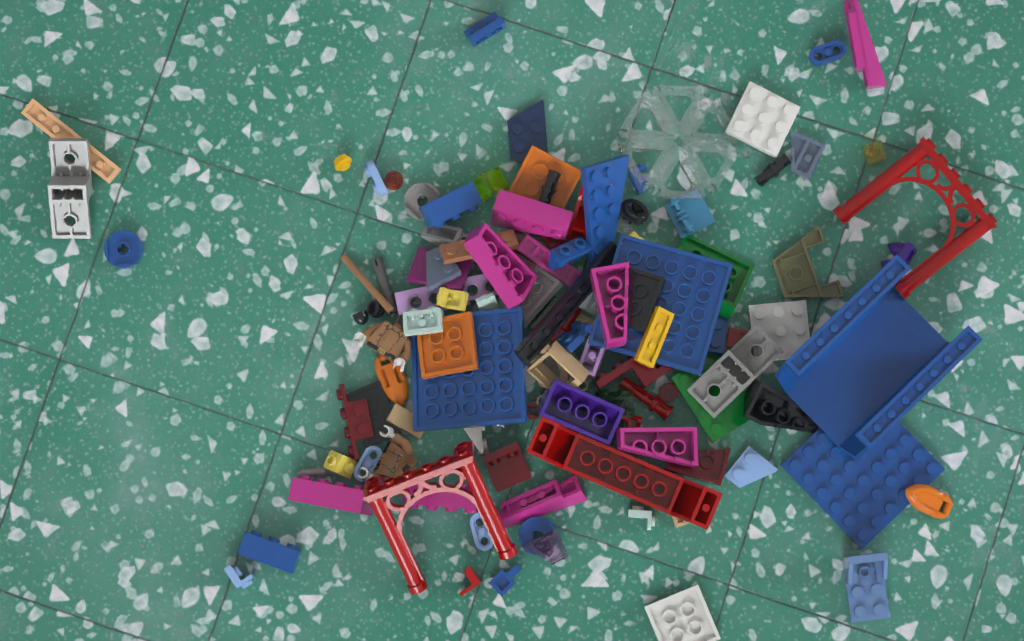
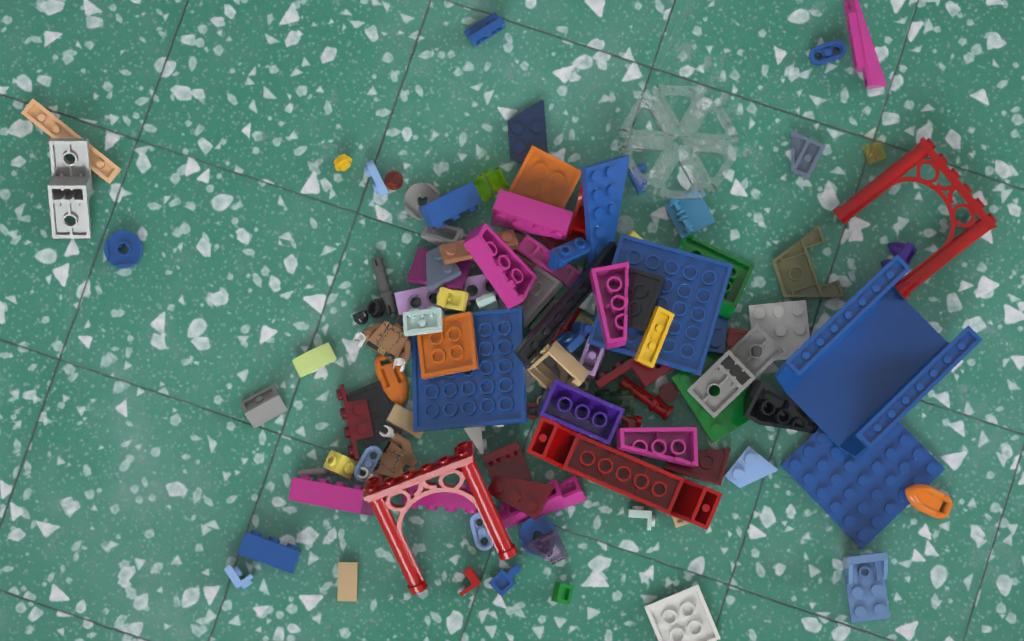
medium nougat bar [340,254,394,313] -> none
black pin [538,170,561,204] -> none
black gear [619,199,649,226] -> none
white plate [725,81,800,158] -> none
black pin [754,154,791,187] -> none
none -> light grey panel [240,384,287,428]
none -> yellowish green slope [292,342,337,378]
none -> tan tile [337,562,358,601]
none -> dark red wing [488,475,556,520]
none -> green plate [551,582,574,605]

